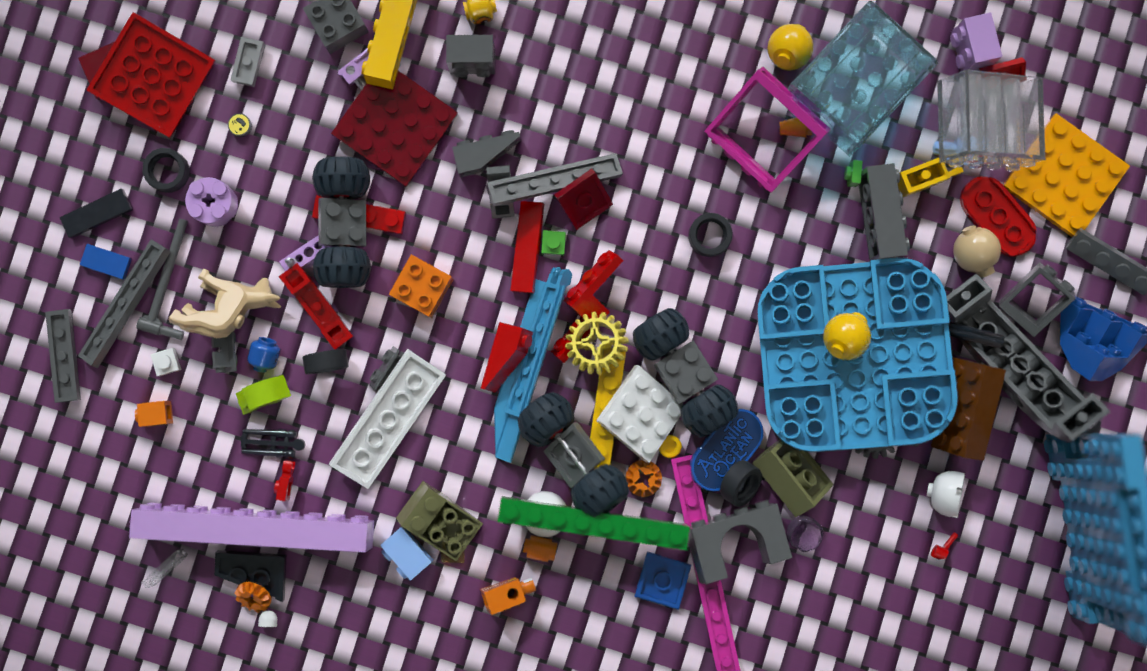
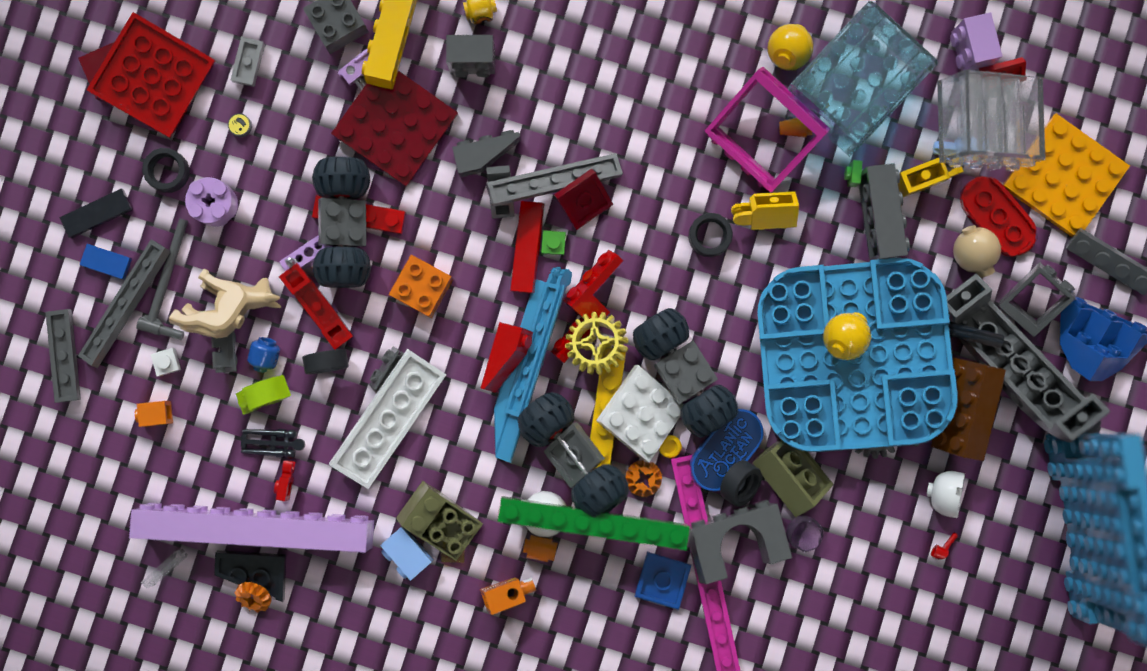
white hinge [258,610,278,627] -> none
none -> yellow hinge [731,191,799,230]

